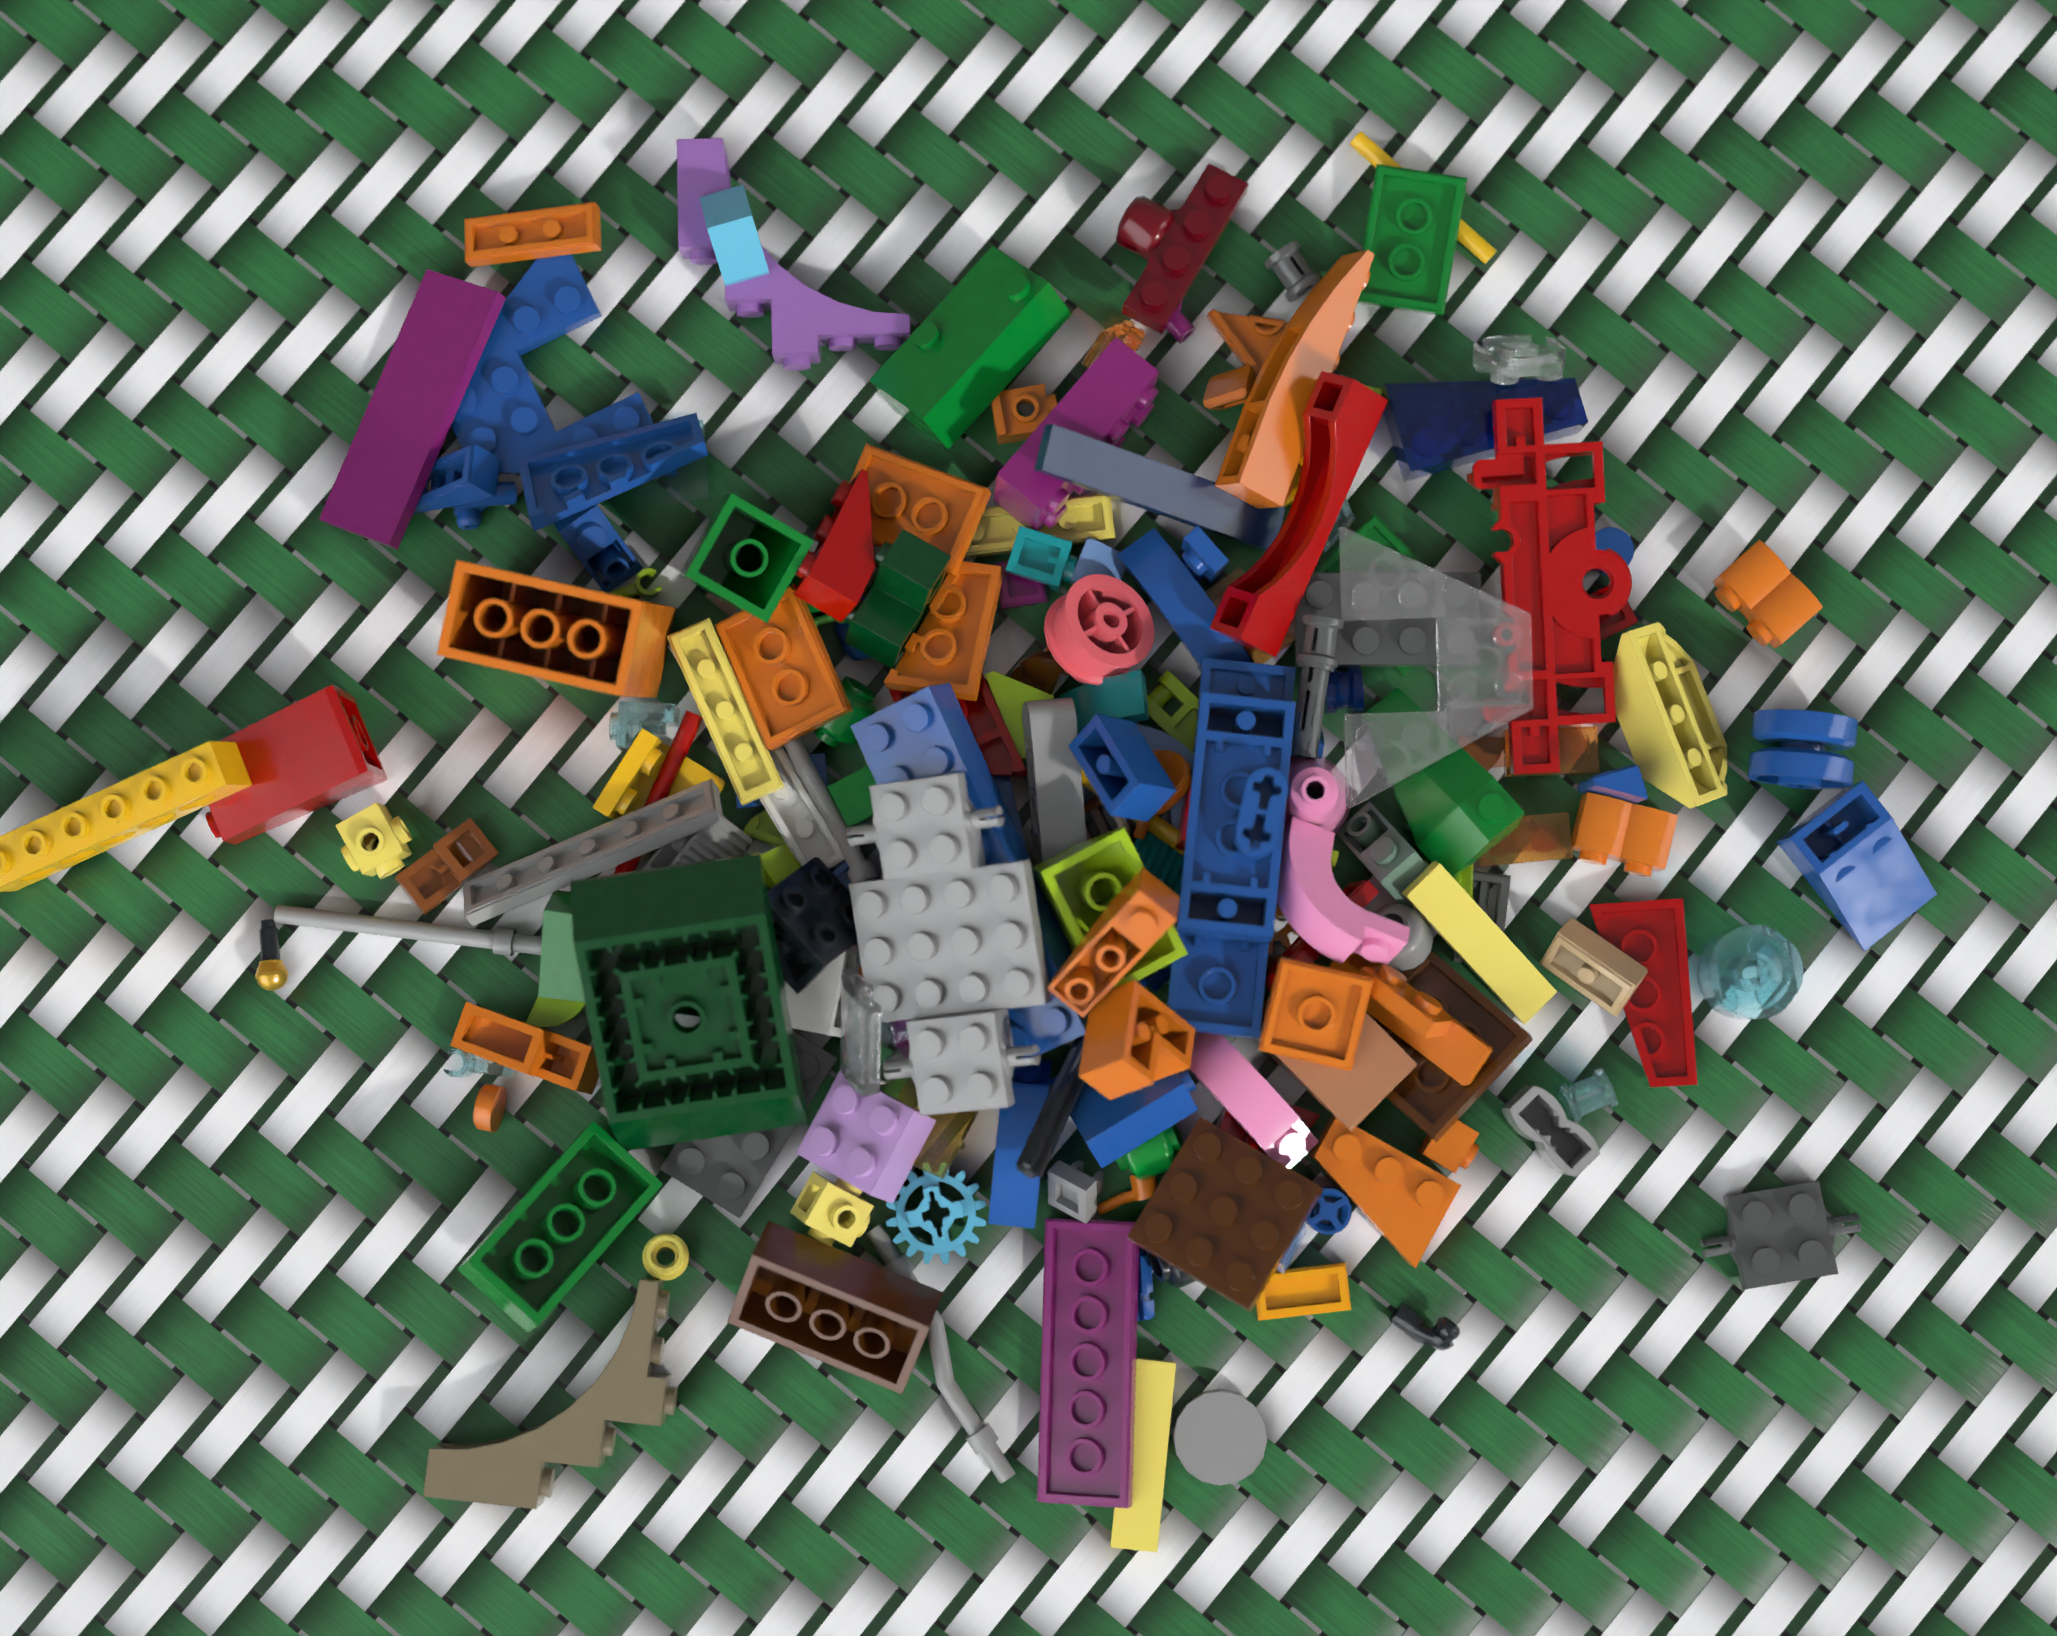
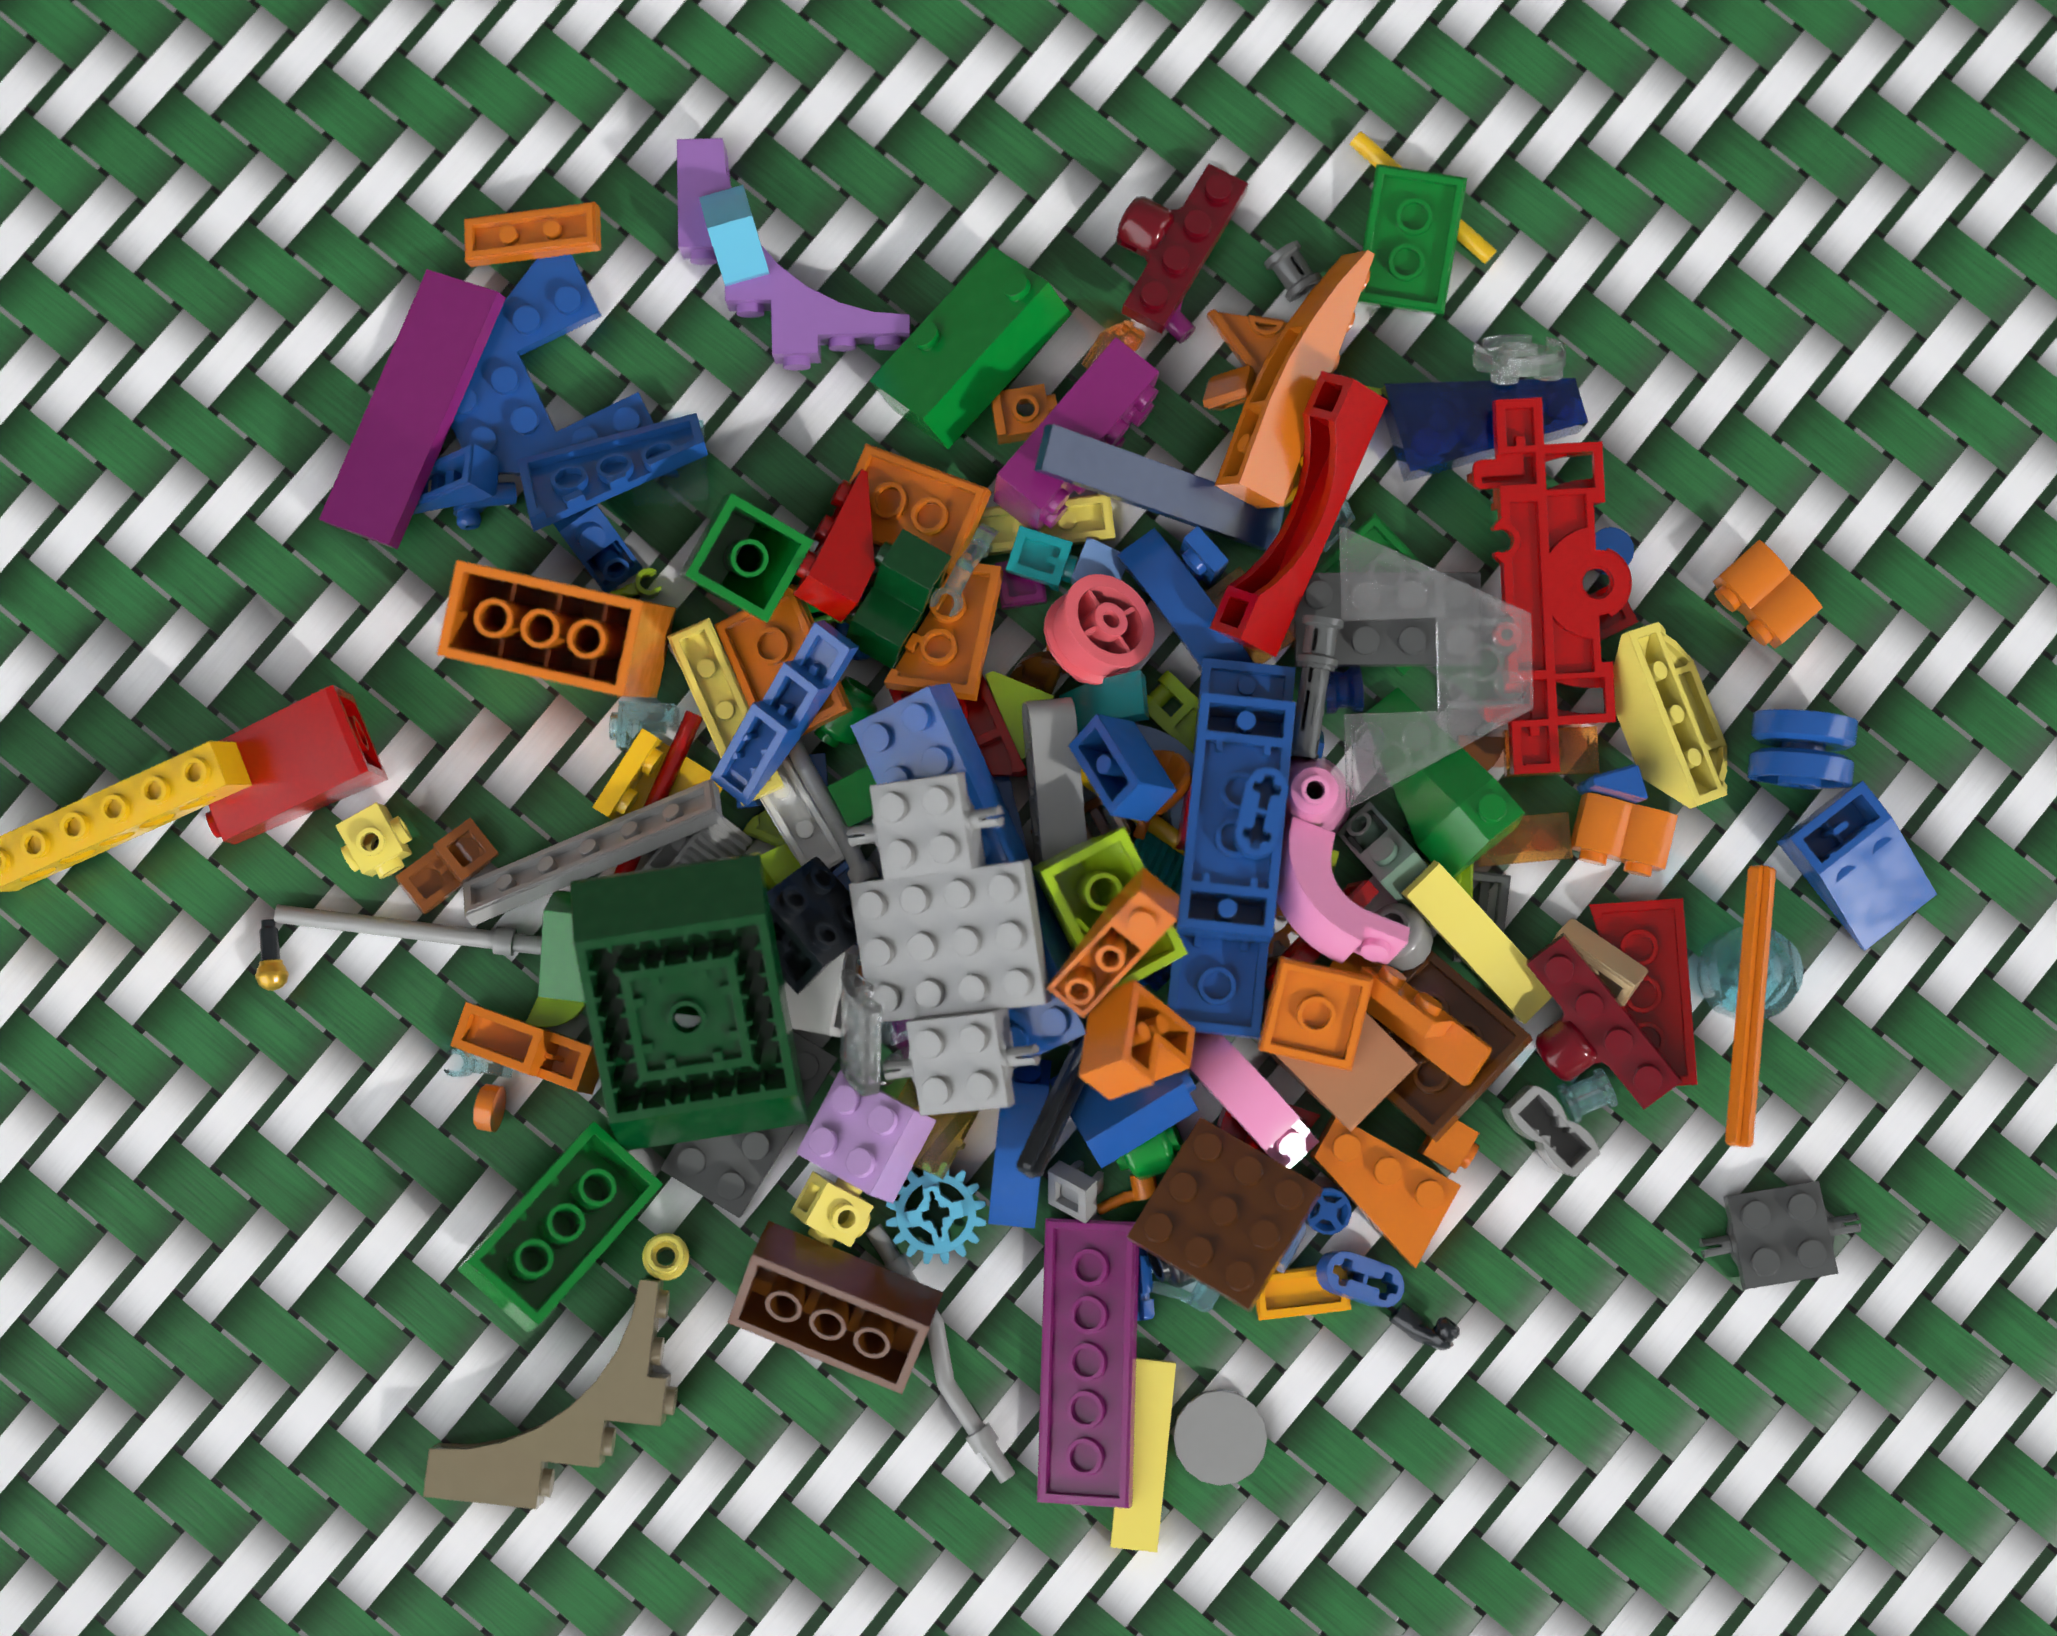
none -> blue slope [710,620,859,805]
none -> clear light blue arm [930,523,999,617]
none -> clear light blue hand [1151,1281,1220,1312]
none -> blue beam [1316,1251,1404,1307]
none -> dark red plate [1526,933,1682,1110]
none -> orange axle [1725,865,1776,1148]

